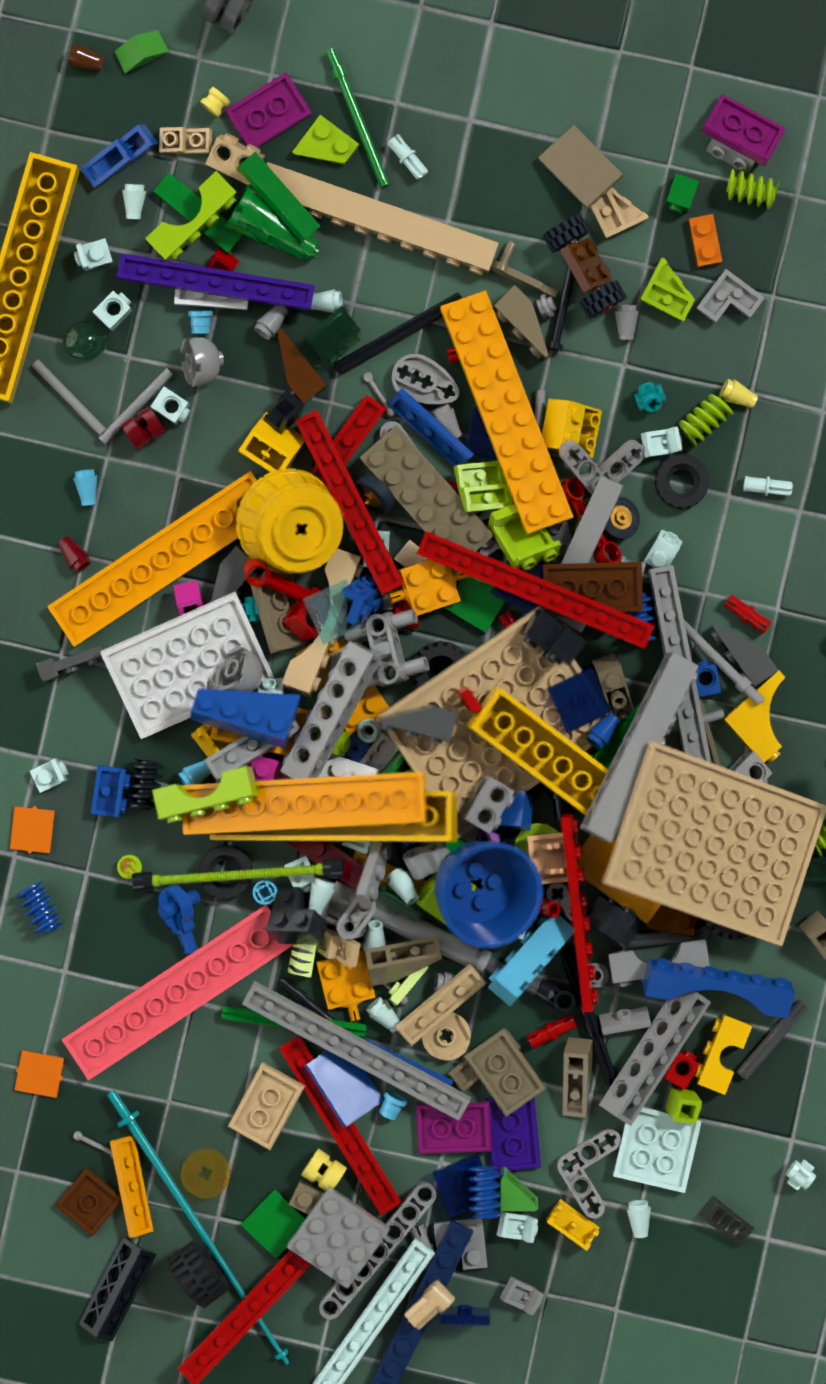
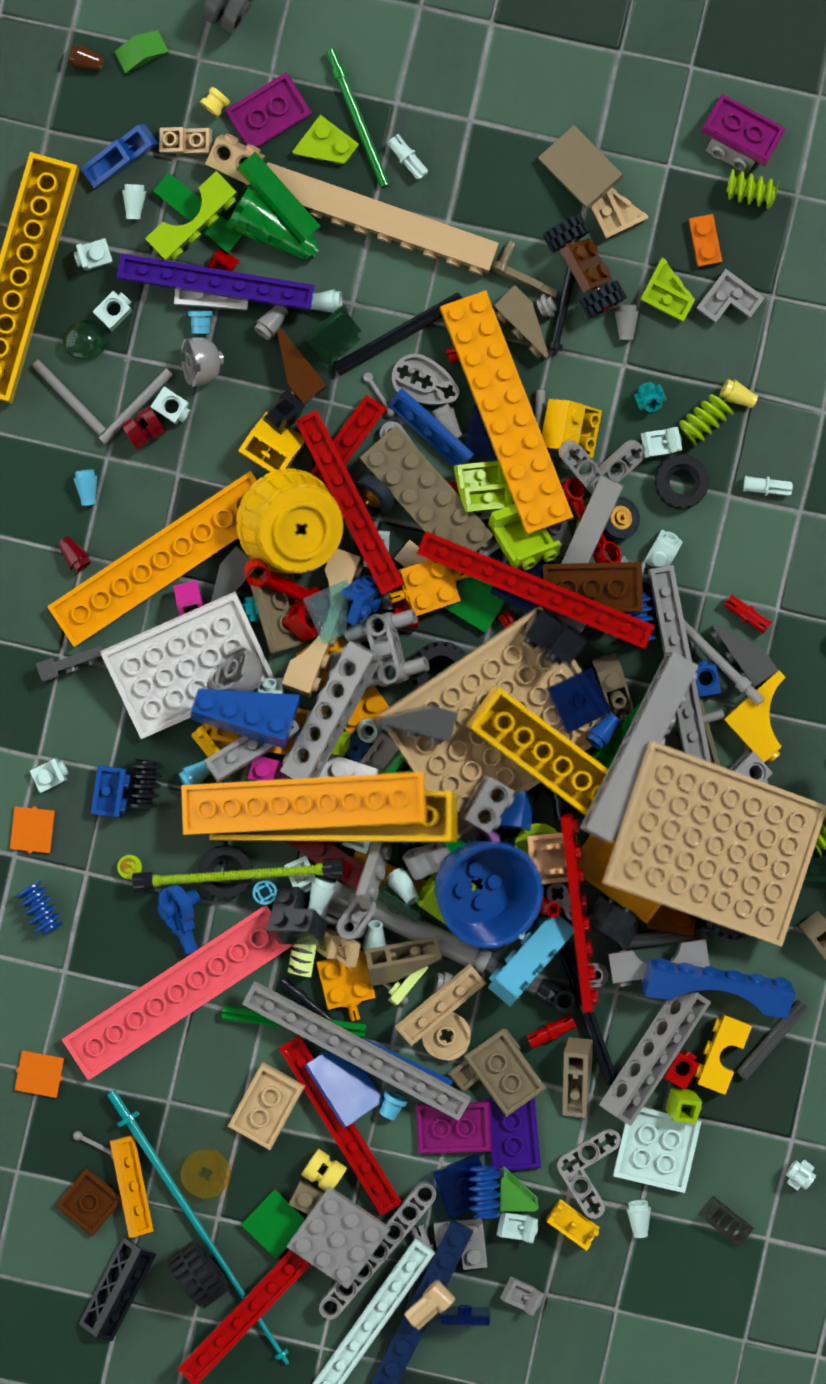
lime arch [152,766,259,823] -> none
light aqua cone [366,997,401,1033] -> none
red tile [456,686,482,713] -> none
light grey plate [599,1006,651,1035] -> none
green brick [665,173,699,214] -> none

